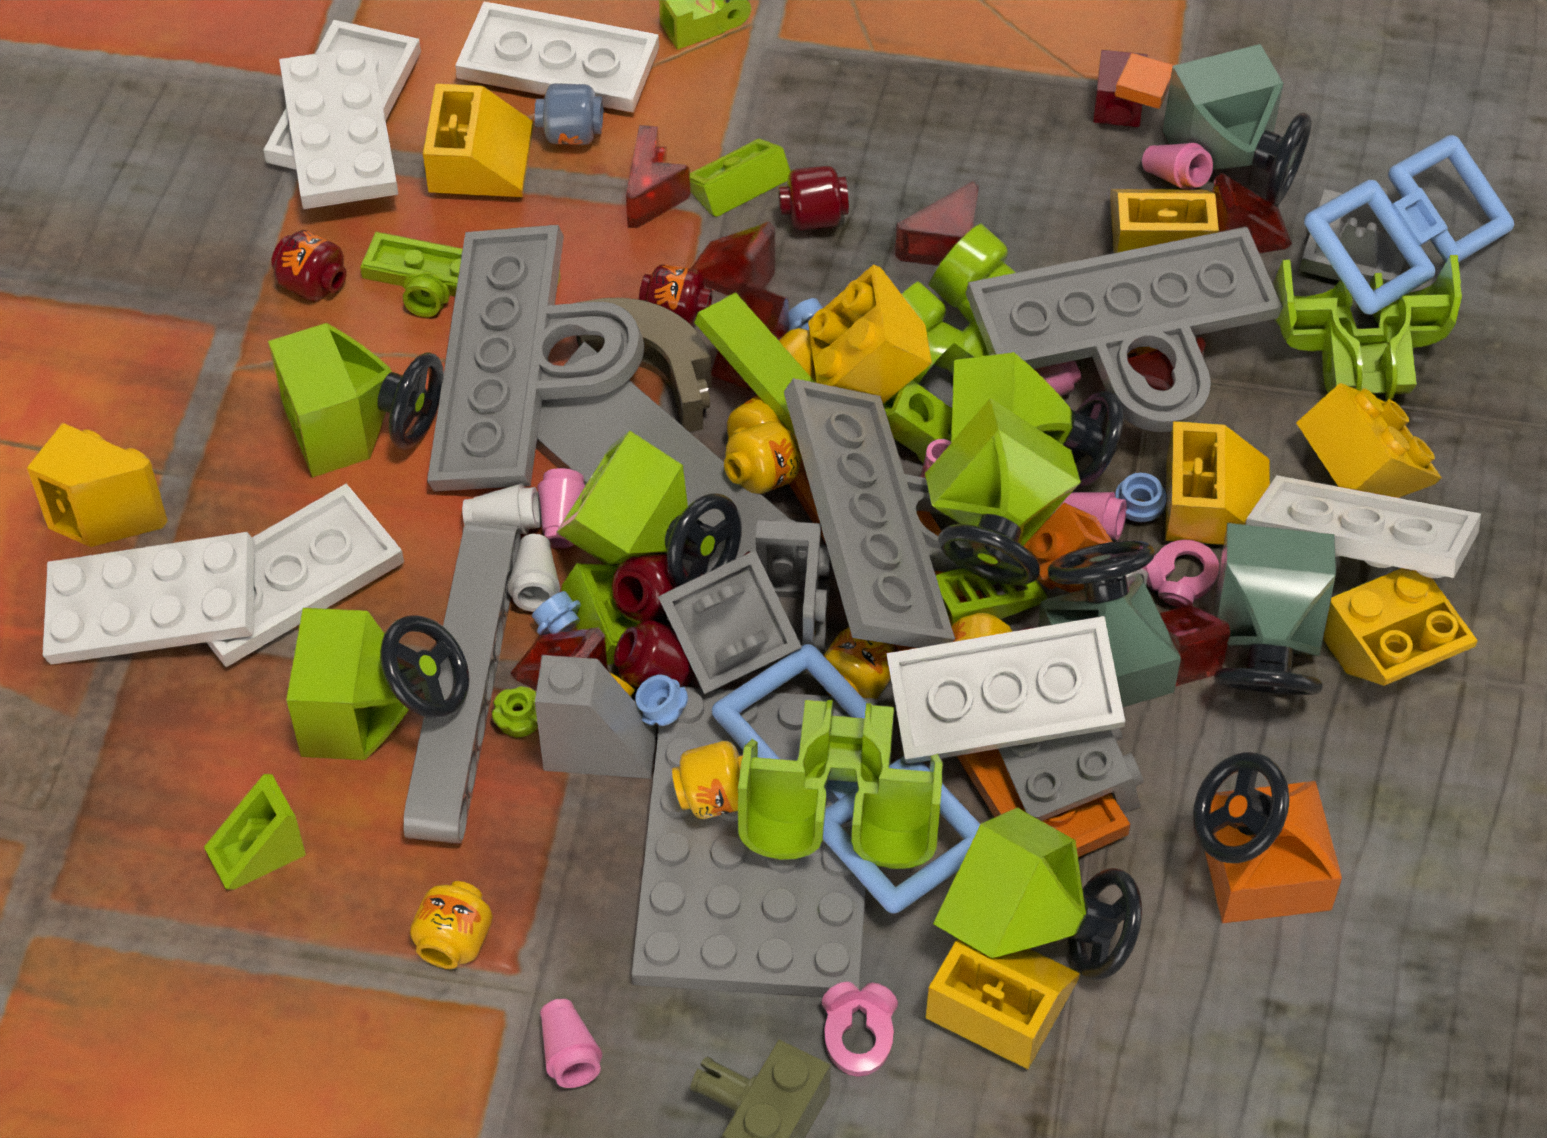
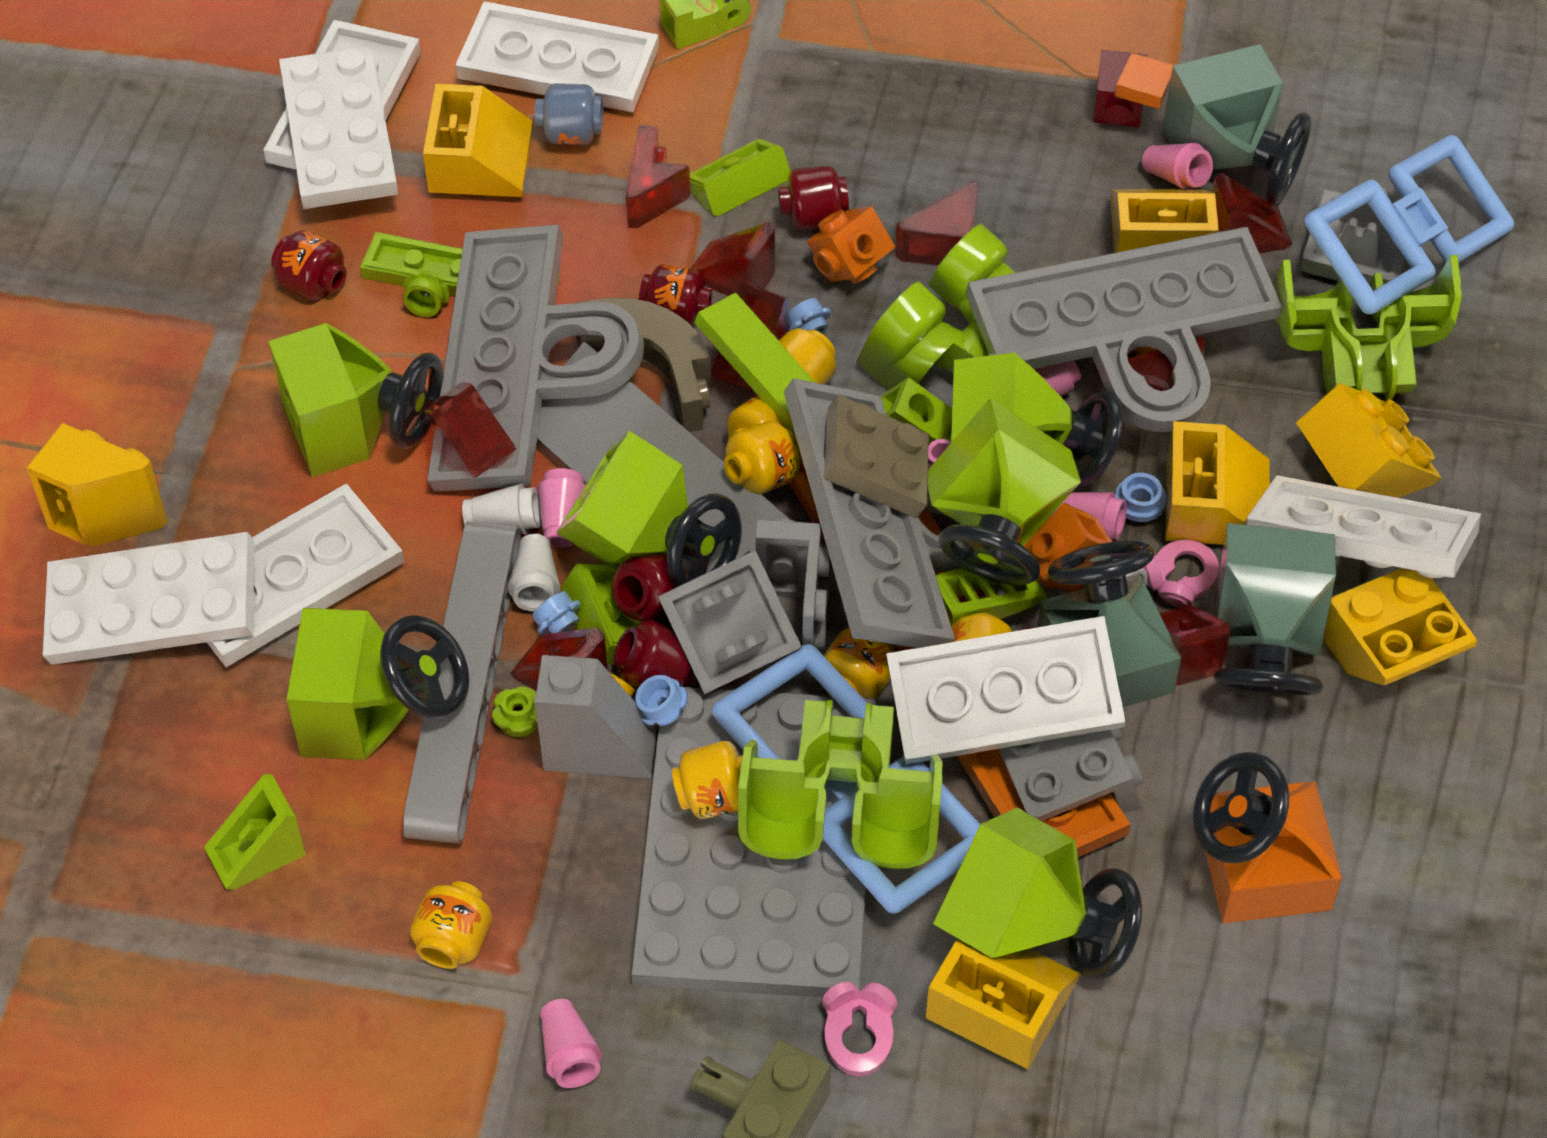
yellow slope [808,264,932,404] -> none
none -> clear red slope [422,381,516,478]
none -> orange brick [806,206,895,283]
none -> dark tan plate [824,395,929,518]

